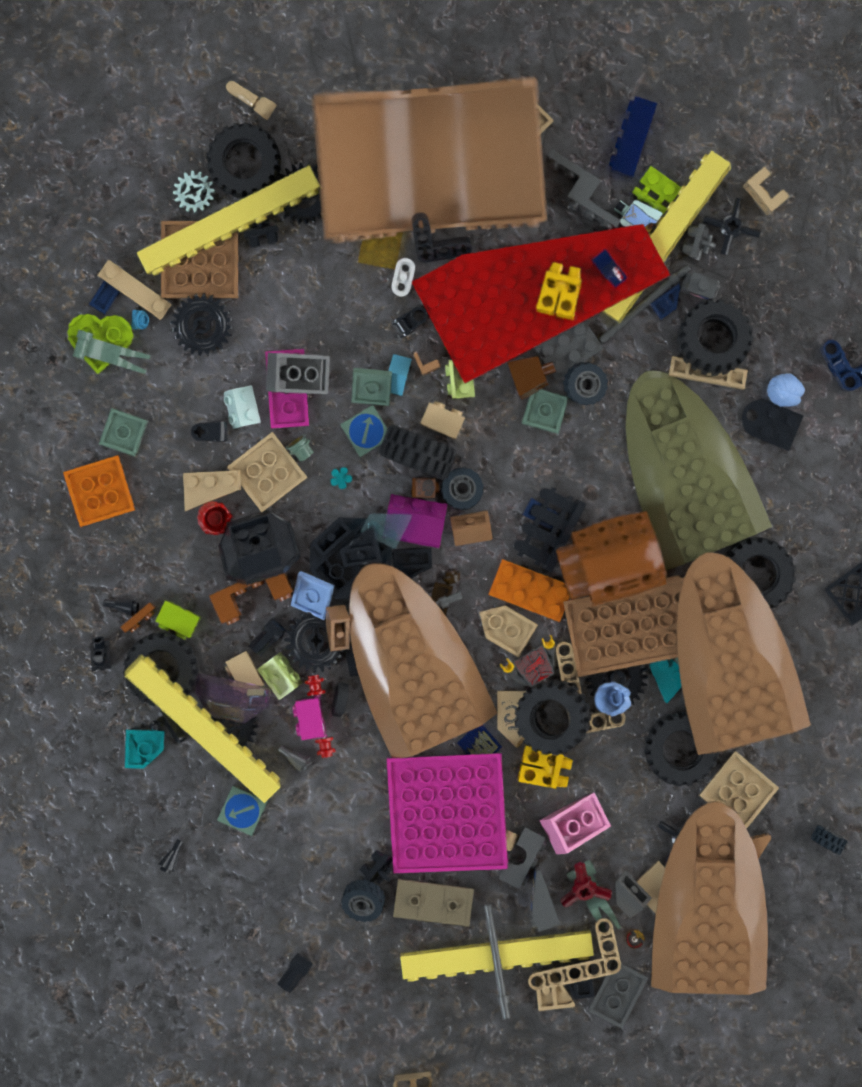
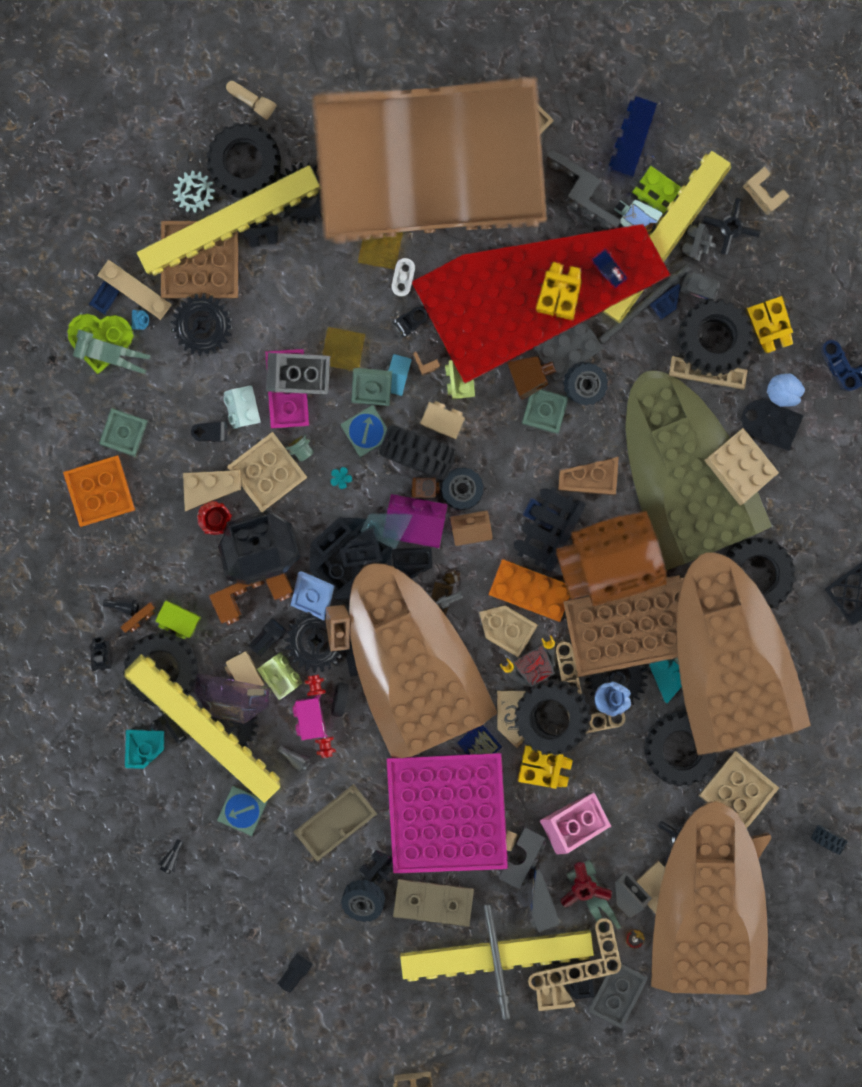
black beam [412,213,472,262] -> none
none -> dark tan container [293,784,377,861]
none -> clear yellow tile [322,327,366,371]
none -> medium nougat wing [558,457,619,495]
none -> tan plate [704,428,779,506]
none -> yellow hips [745,296,793,354]

